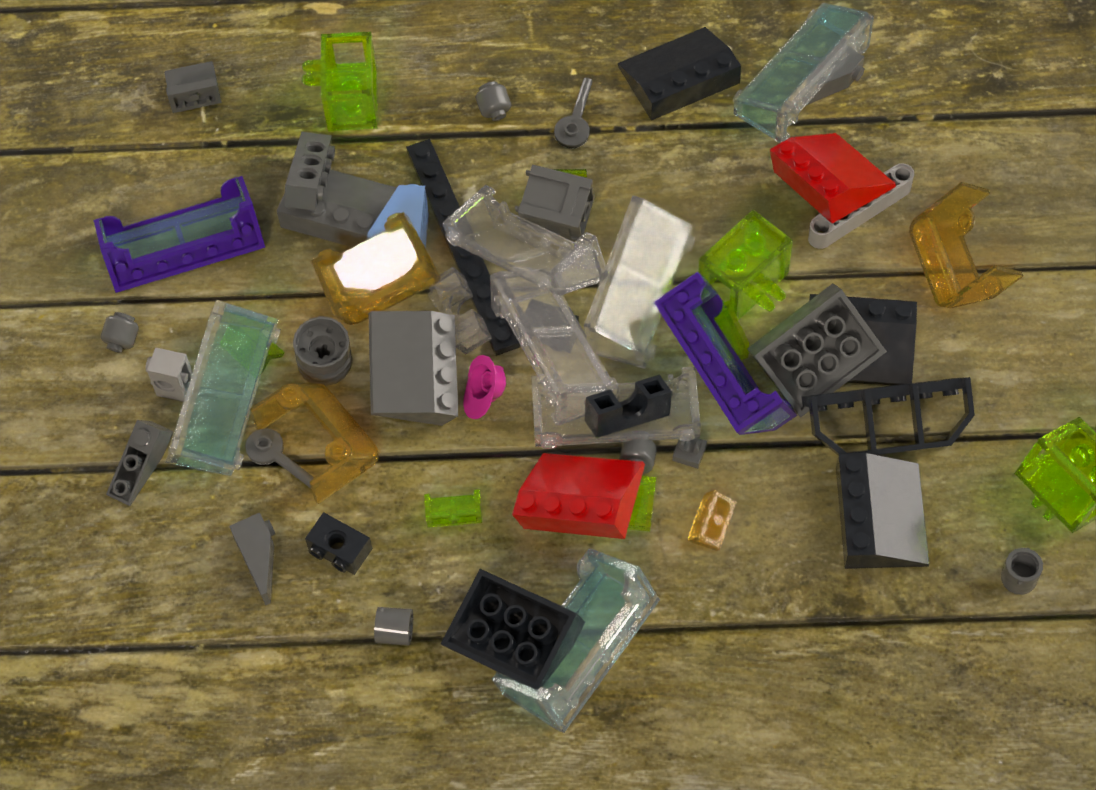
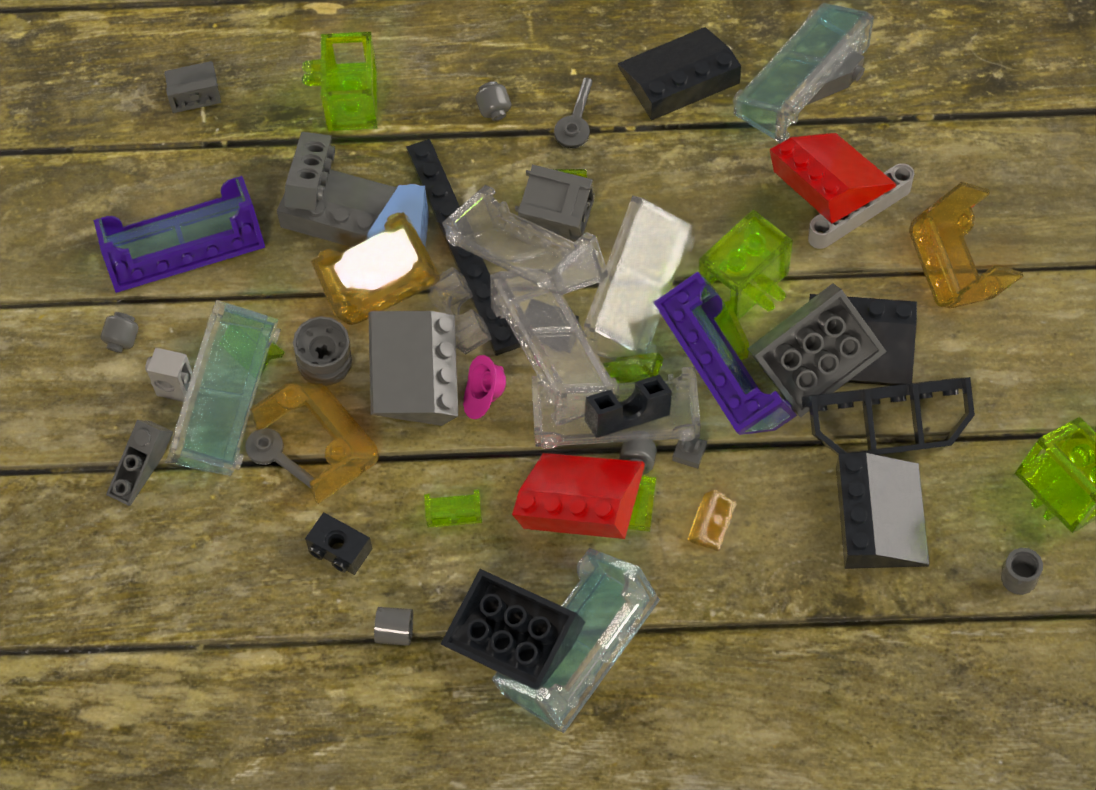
dark grey slope [229,512,275,606] -> none
none -> clear neon green panel [597,352,664,385]

